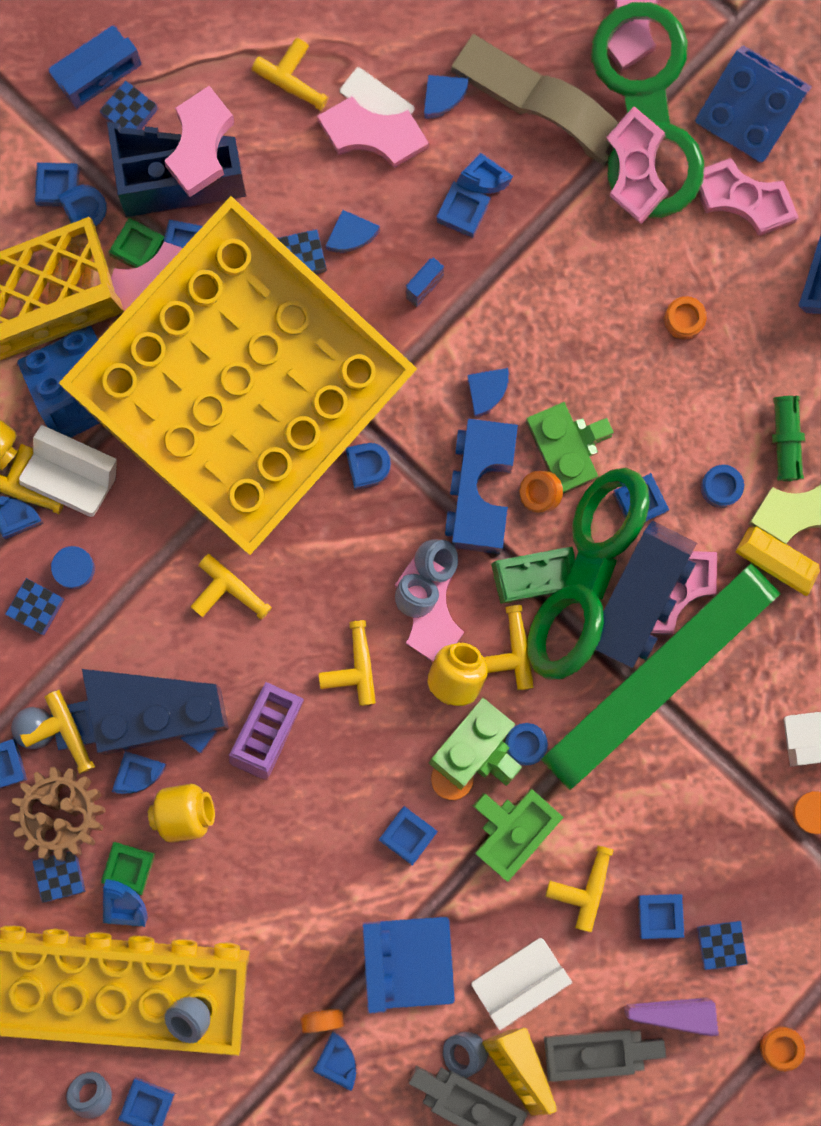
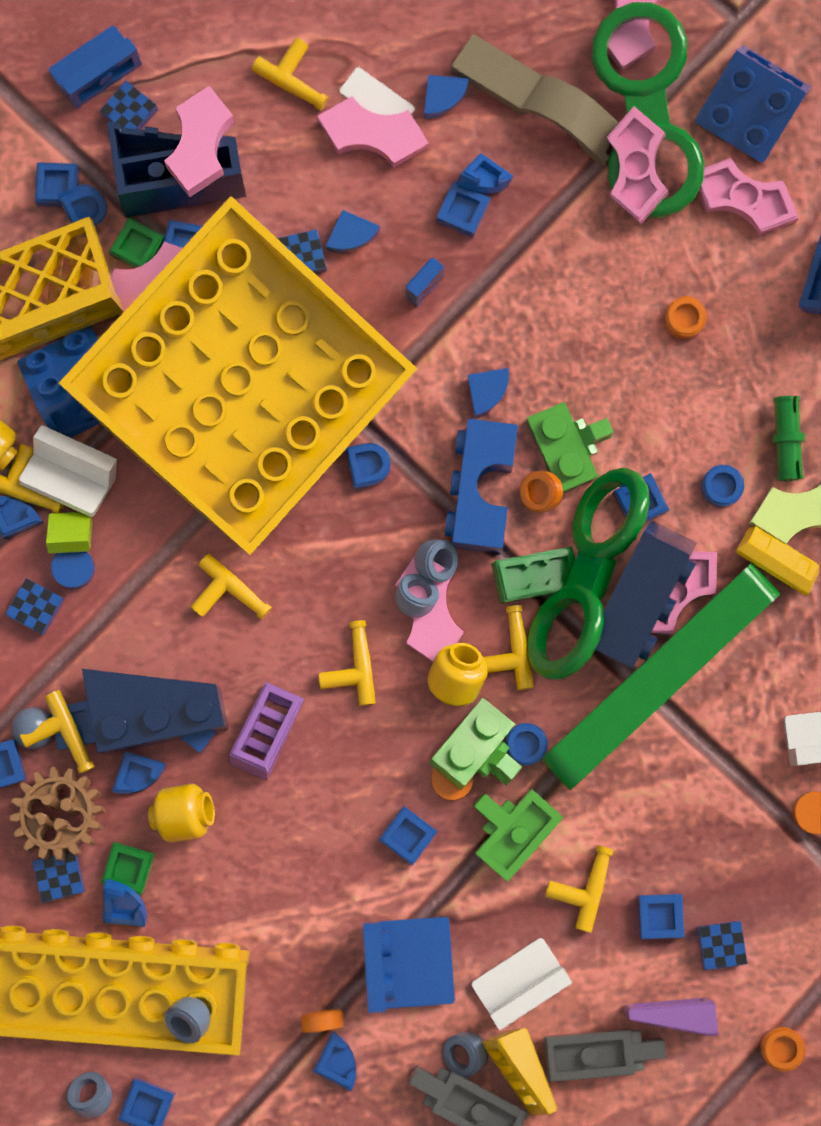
none -> lime tile [46,512,93,554]

